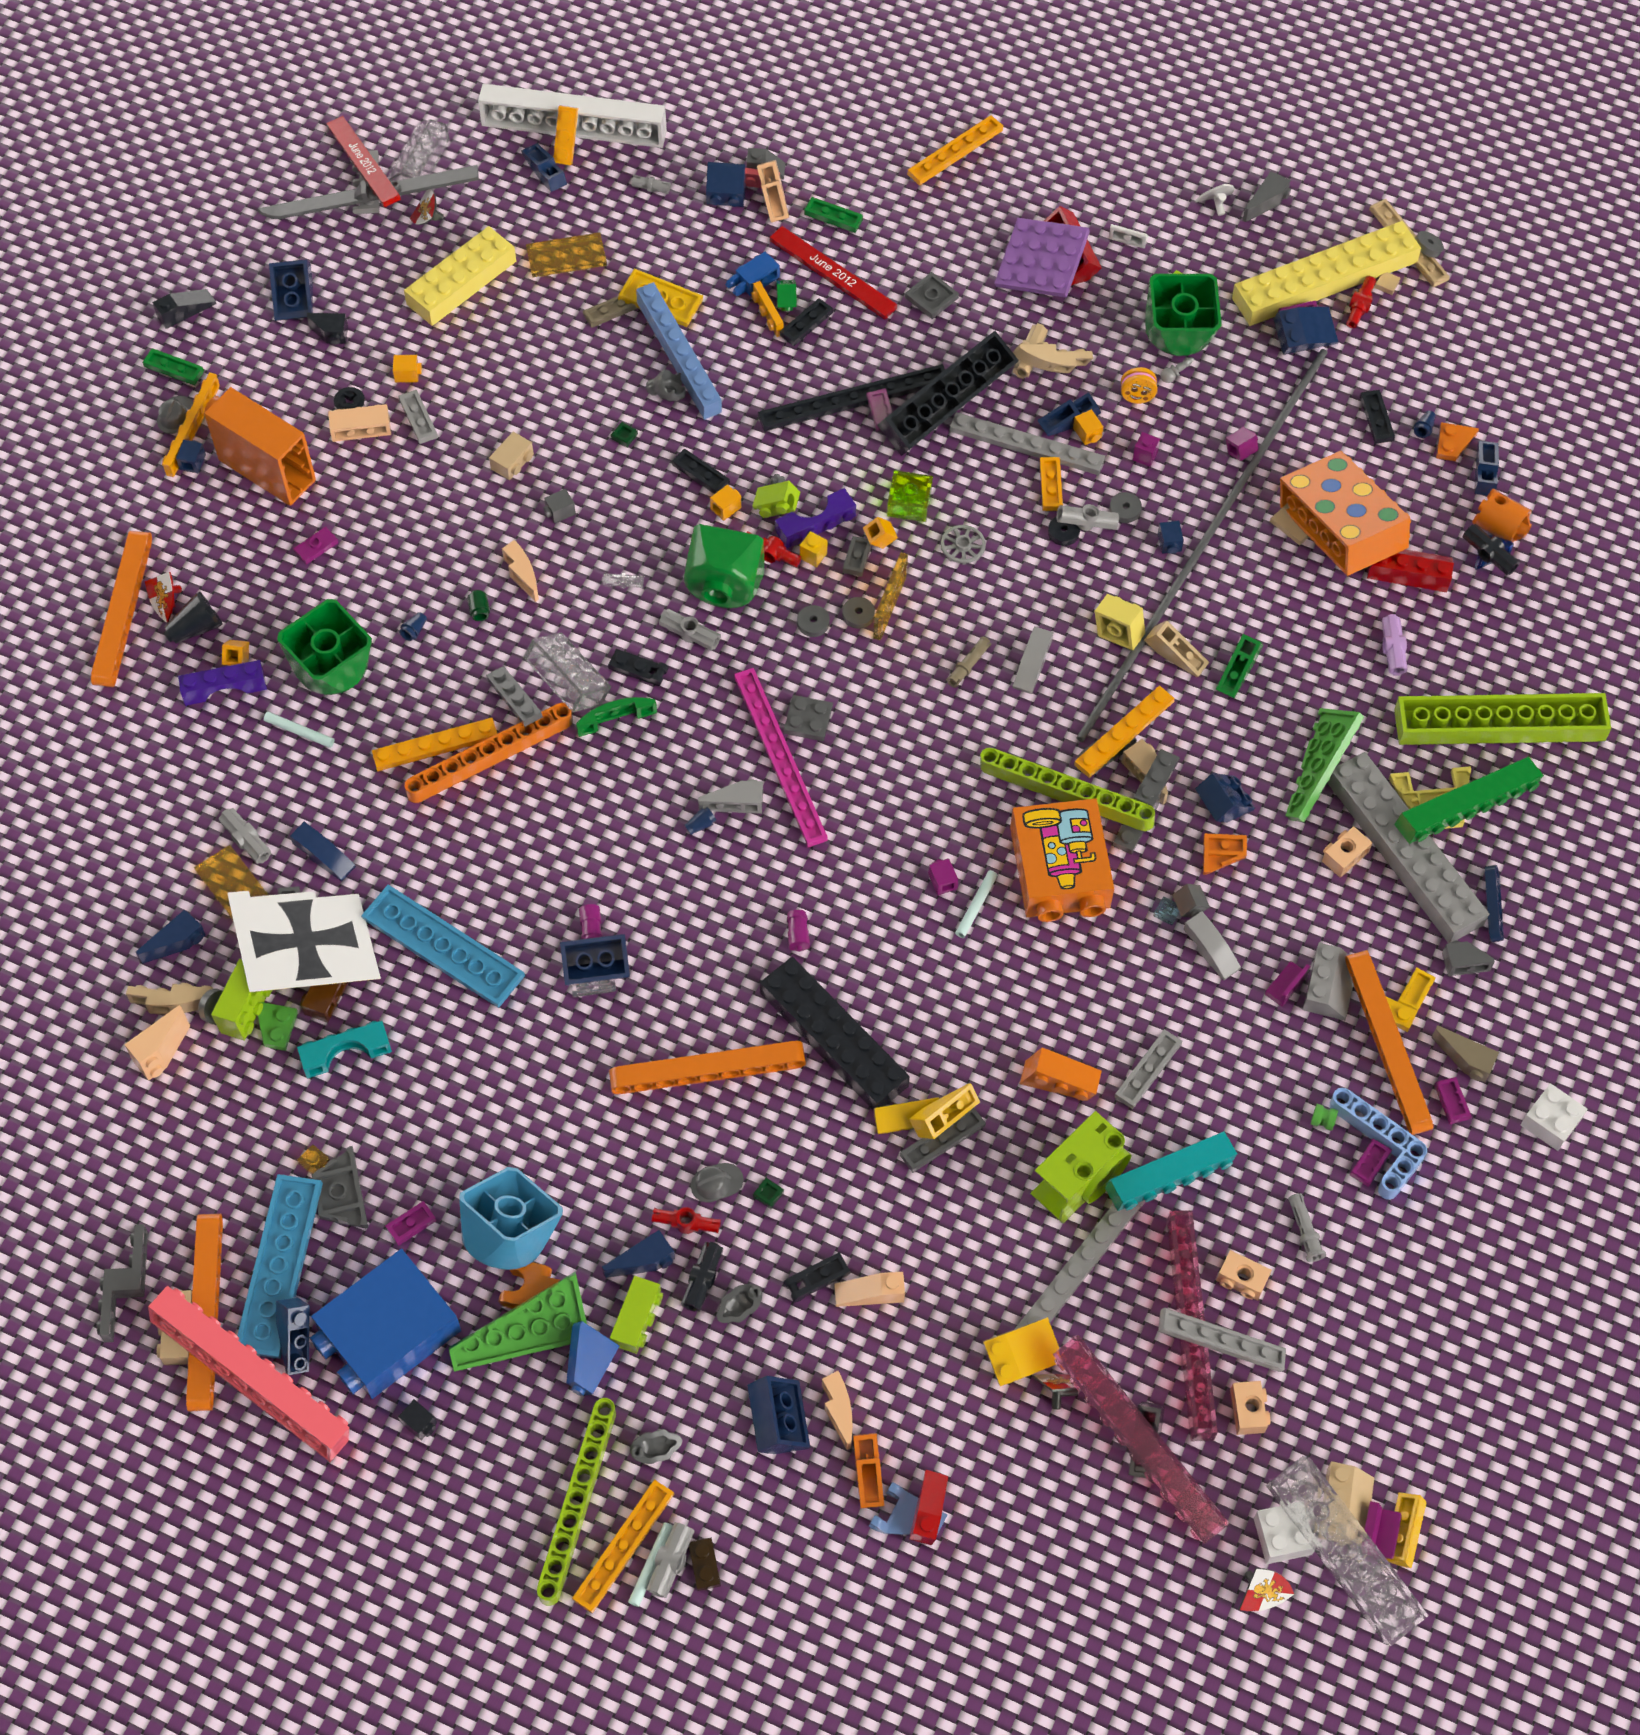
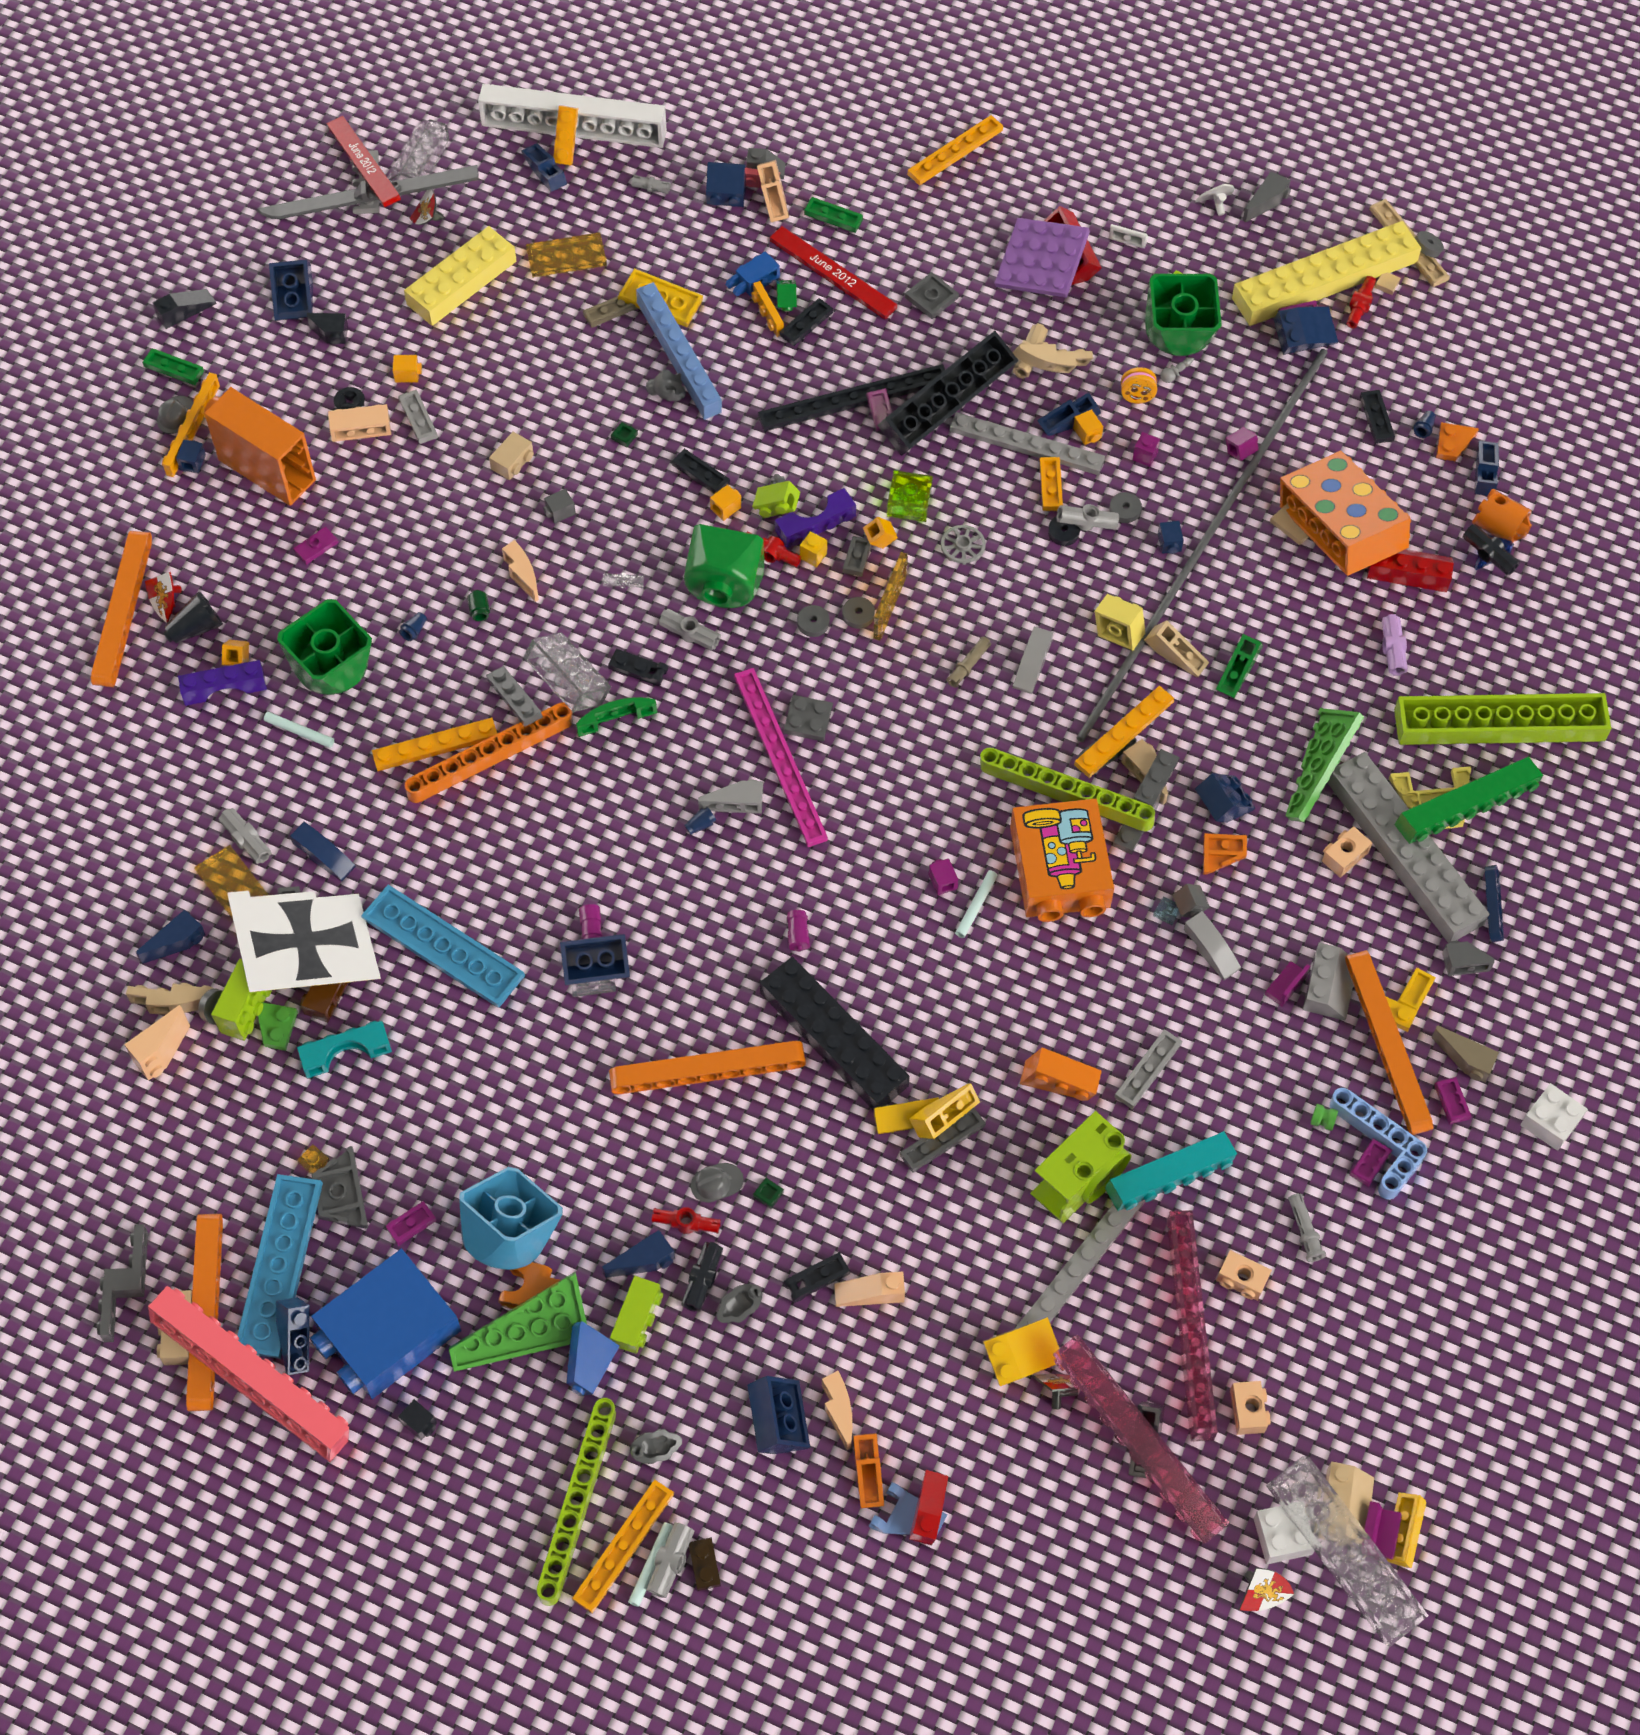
light grey tile [1158,1308,1286,1372] -> none

